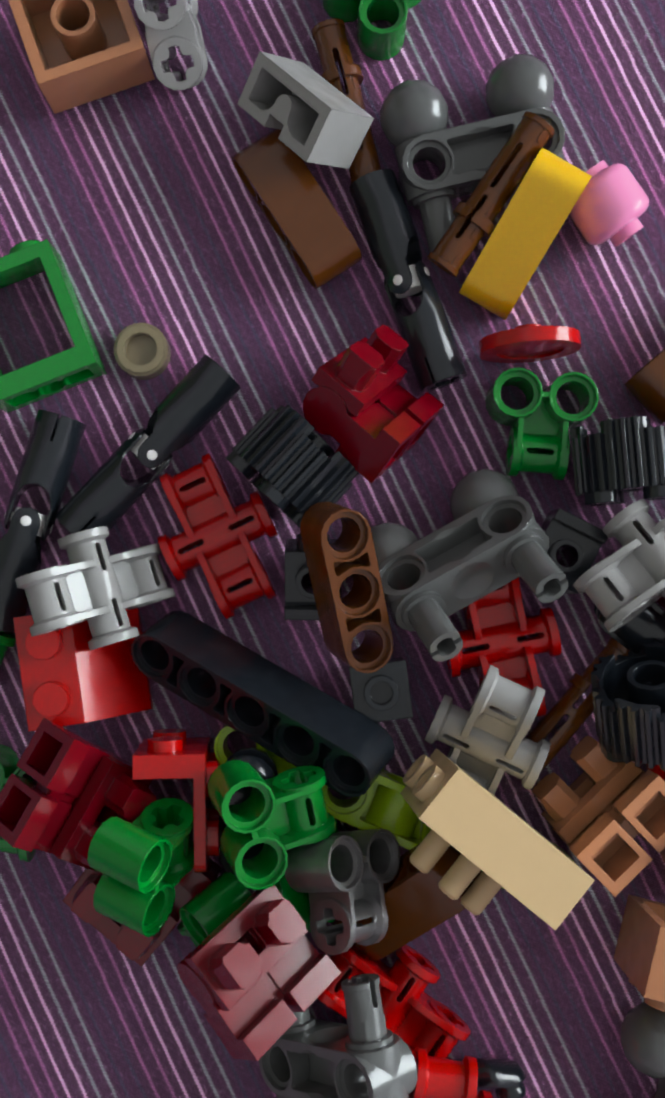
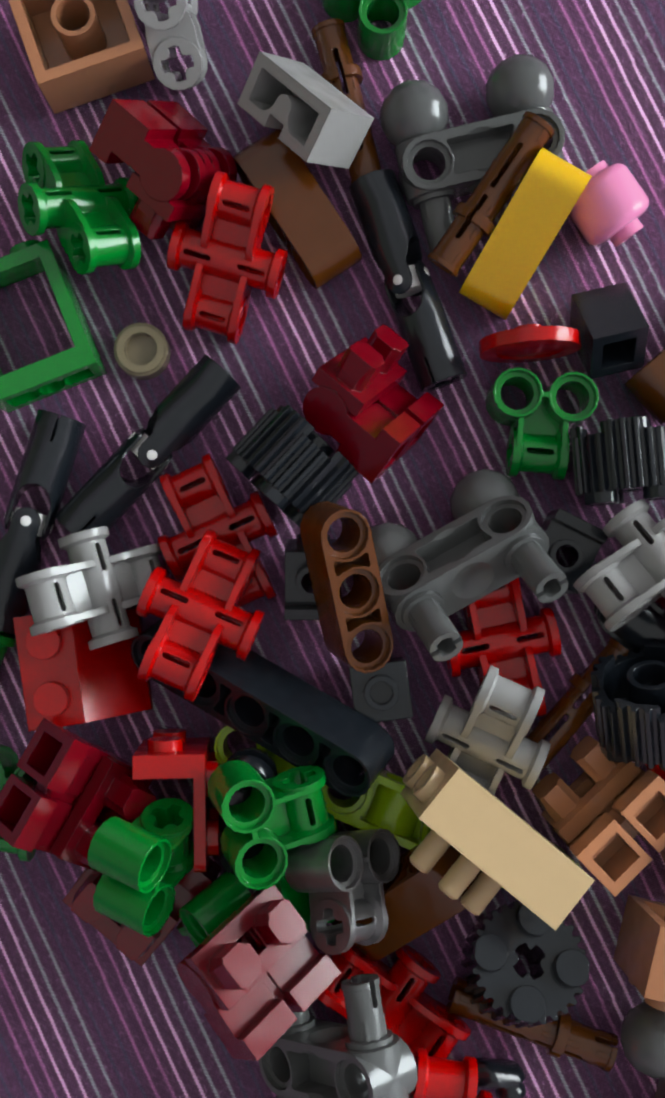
none -> green axle [18,140,141,275]
none -> dark red hips [89,99,237,240]
none -> red axle [136,529,265,702]
none -> red axle [167,171,288,344]
none -> reddish brown pin [446,976,619,1072]
none -> black brick [461,901,590,1028]
none -> black brick [570,282,649,379]

